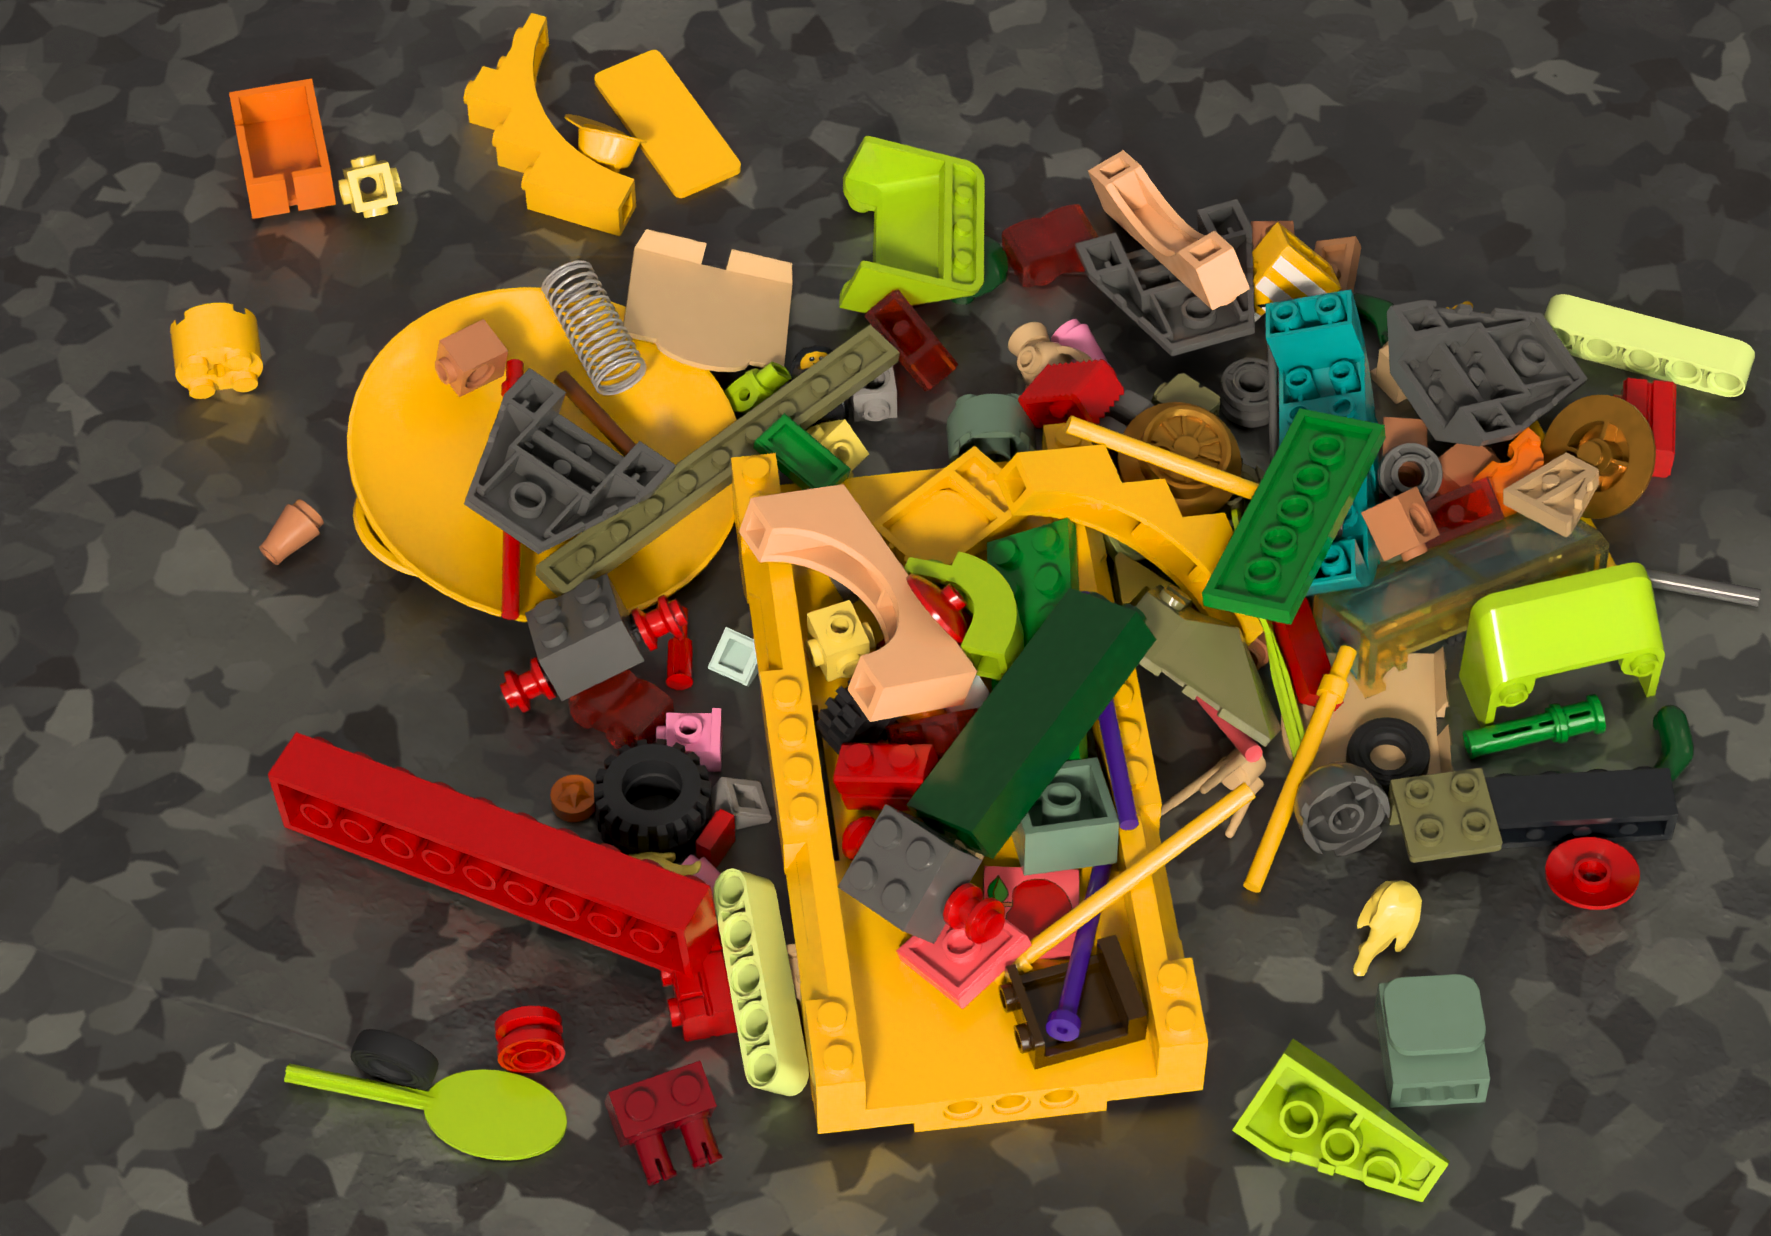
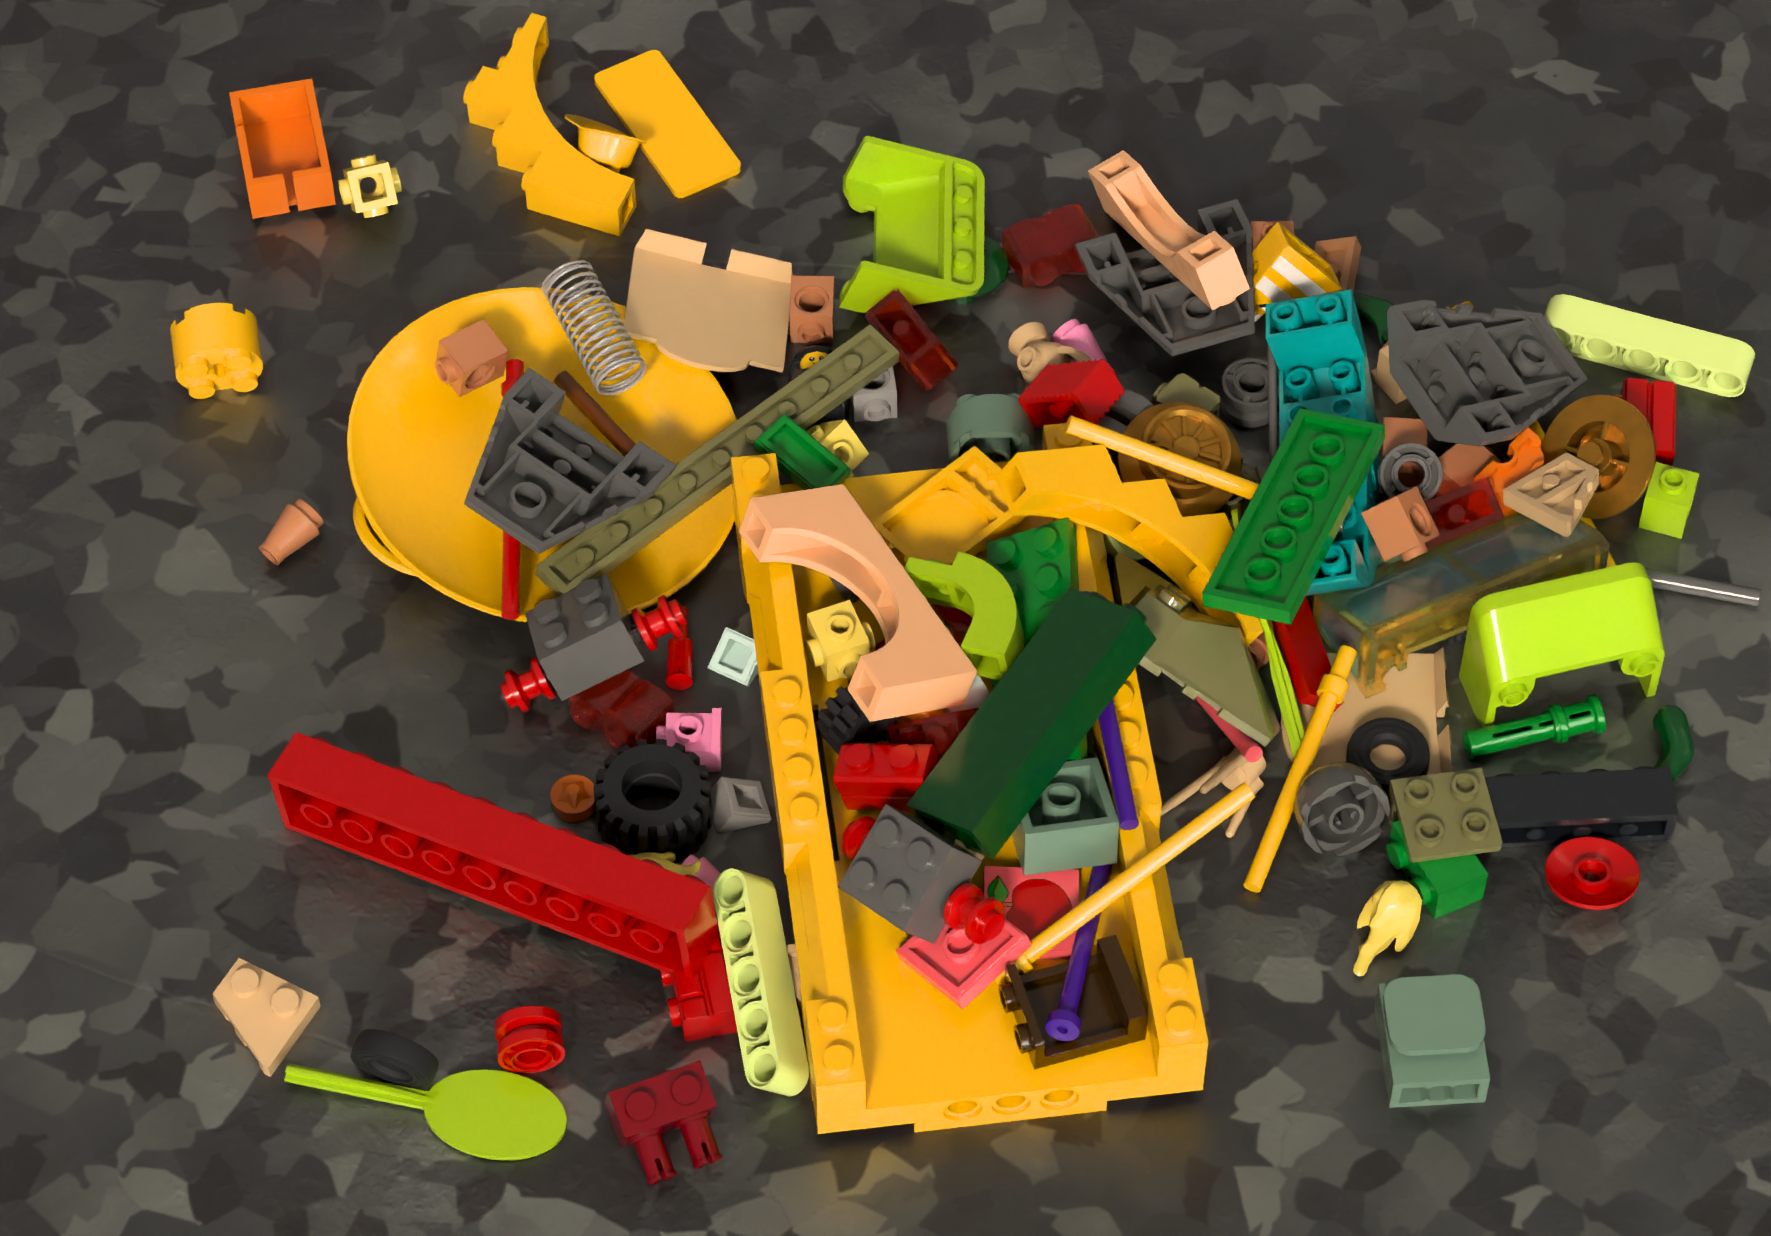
red tile [696,809,736,868] -> none
lime piece [724,361,791,415] -> none
red dish [906,573,969,644] -> none
lime wedge [1232,1039,1450,1202] -> none
none -> tan wing [213,958,321,1077]
none -> nougat brick [789,275,835,344]
none -> green piece [1386,820,1488,920]
none -> lime brick [1638,462,1699,539]

